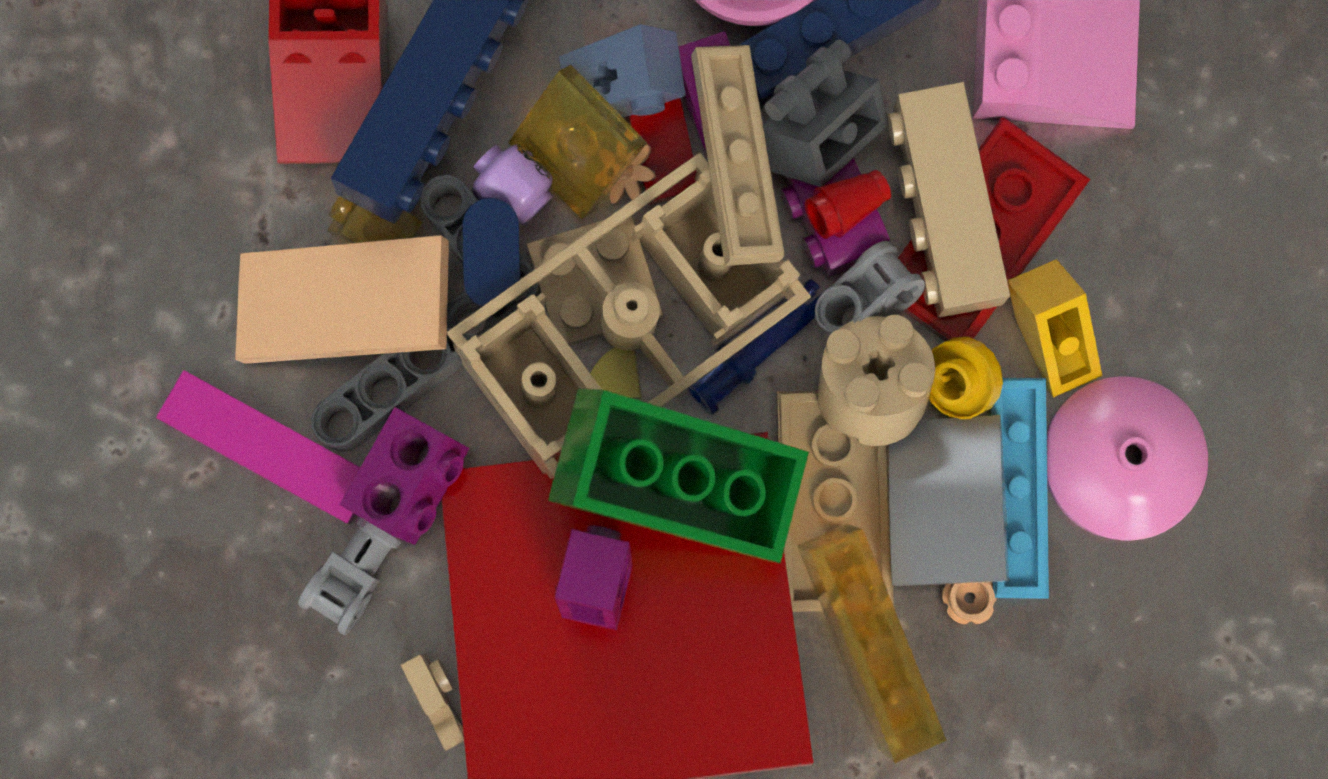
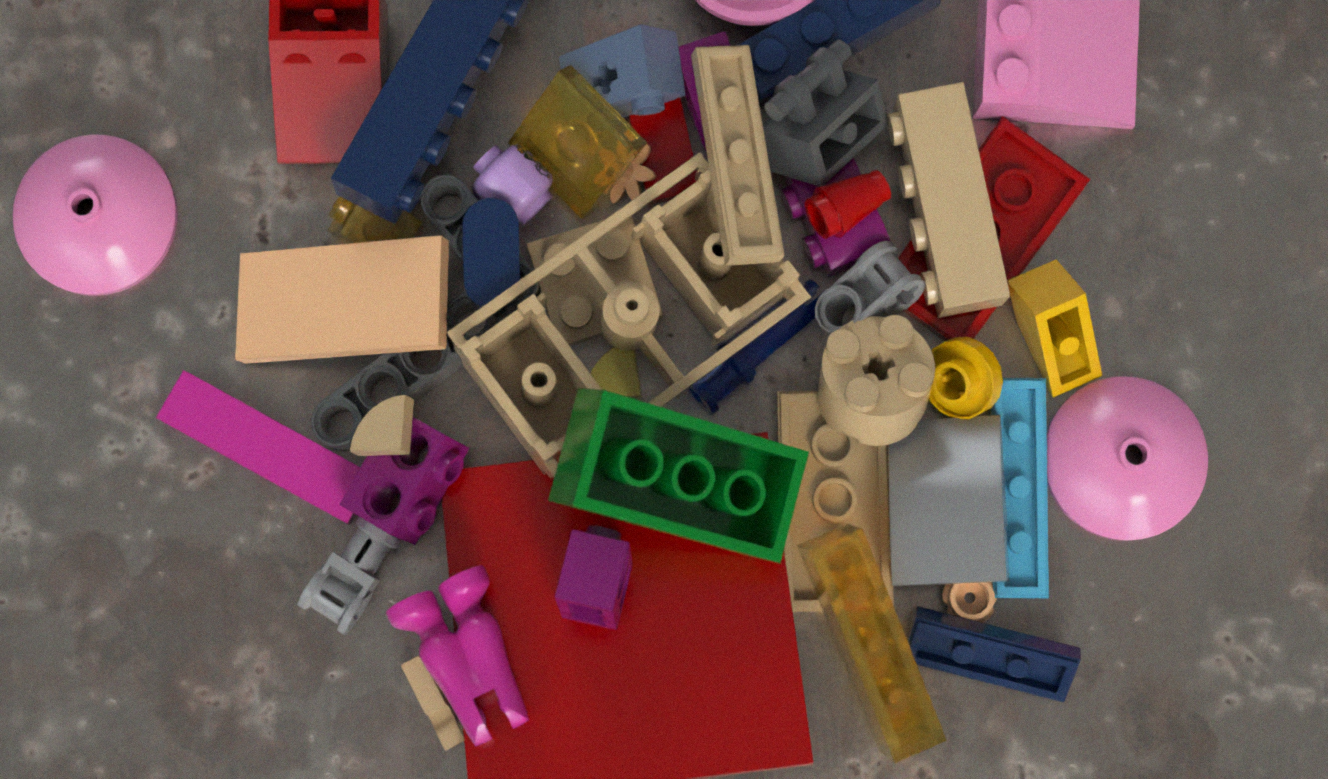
none -> bright pink dish [13,135,178,296]
none -> tan tile [350,395,414,456]
none -> dark pink piece [386,565,529,747]
none -> dark blue tile [902,606,1081,702]

